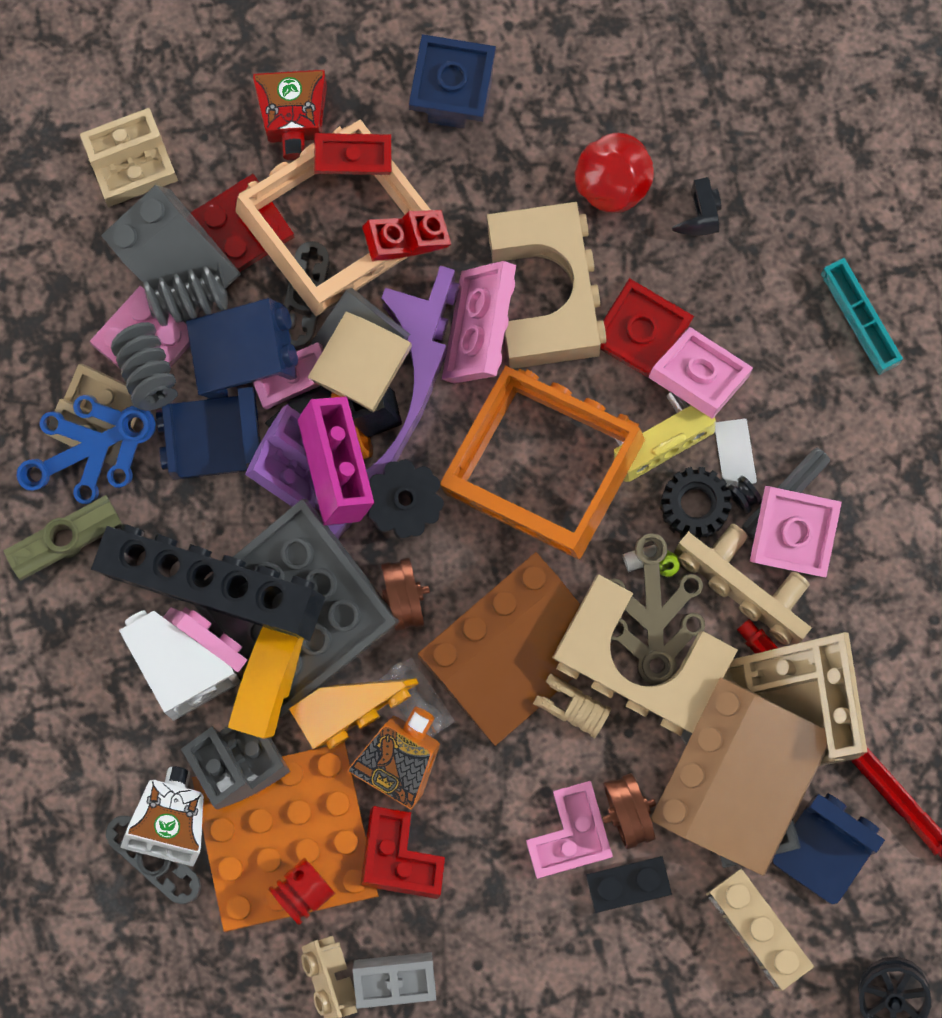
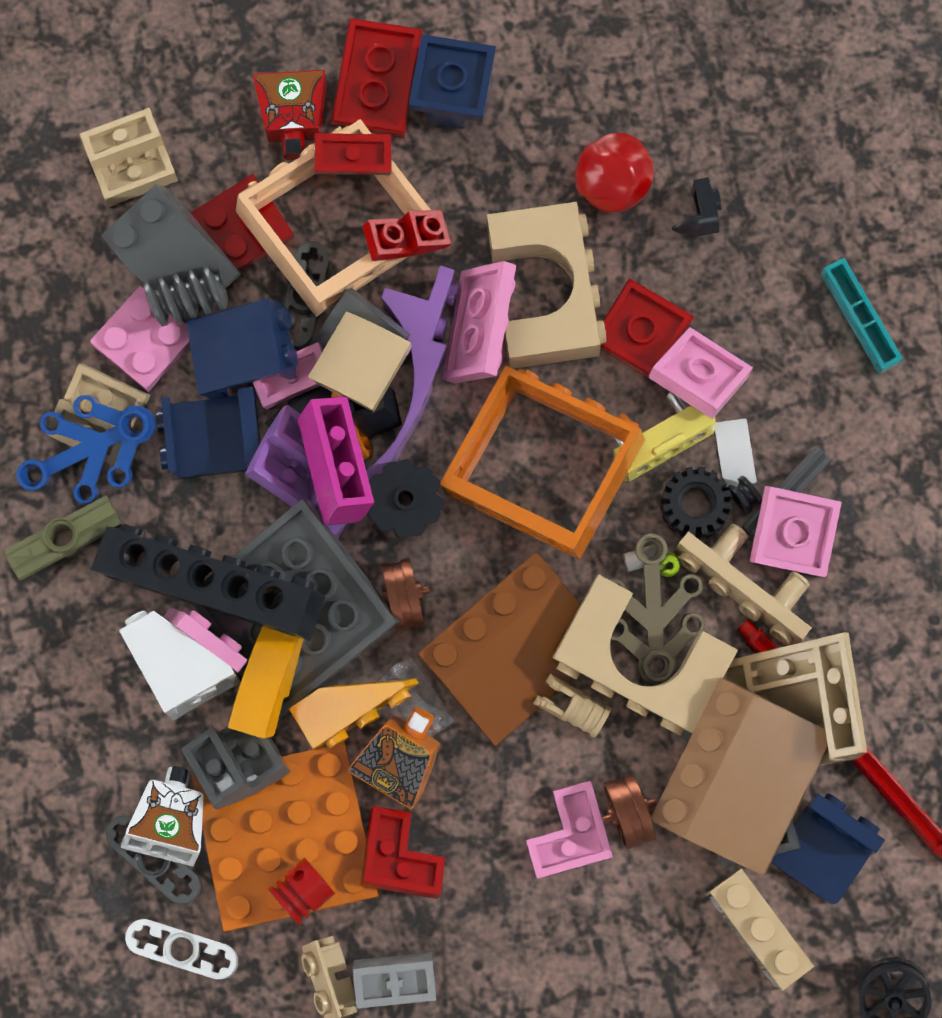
dark grey piece [111,322,178,411] -> none
black plate [585,856,672,914] -> none
none -> white beam [125,919,238,980]
none -> red tile [331,18,423,138]

